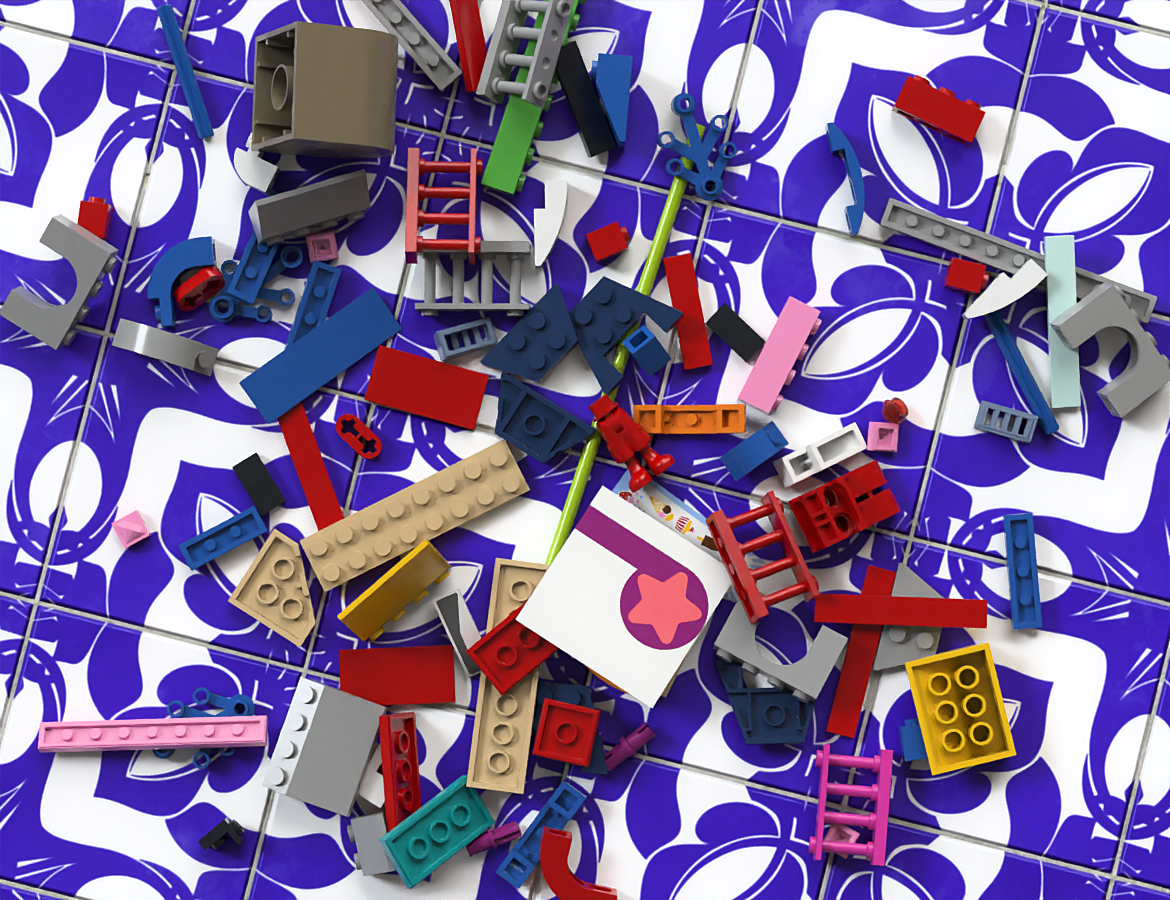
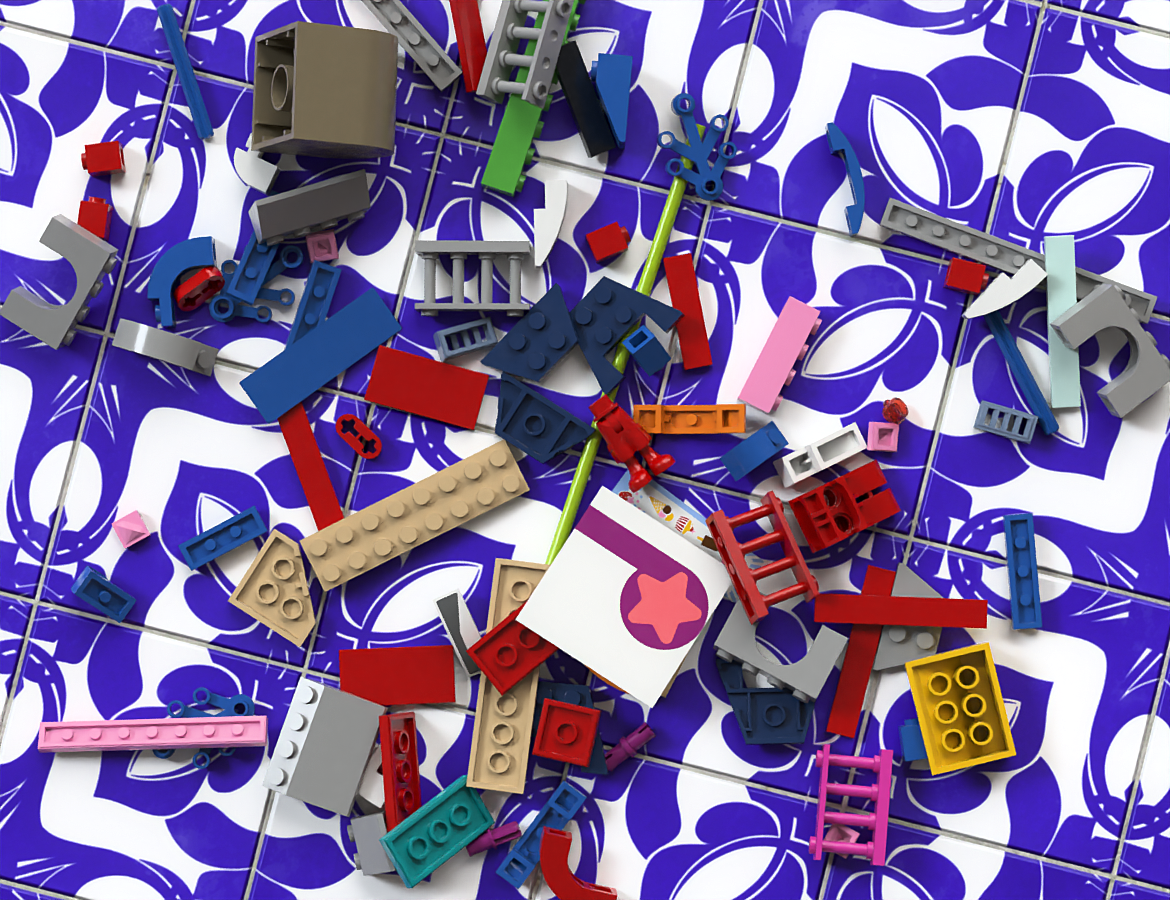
black bracket [198,817,245,850] -> none
black tile [232,452,286,516] -> none
yellow slope [337,540,451,642] -> none
red fence [405,148,483,264] -> none
black tile [705,303,766,363] -> none
red brick [891,75,986,146] -> none
none -> blue plate [70,565,137,623]
none -> red brick [81,141,126,177]

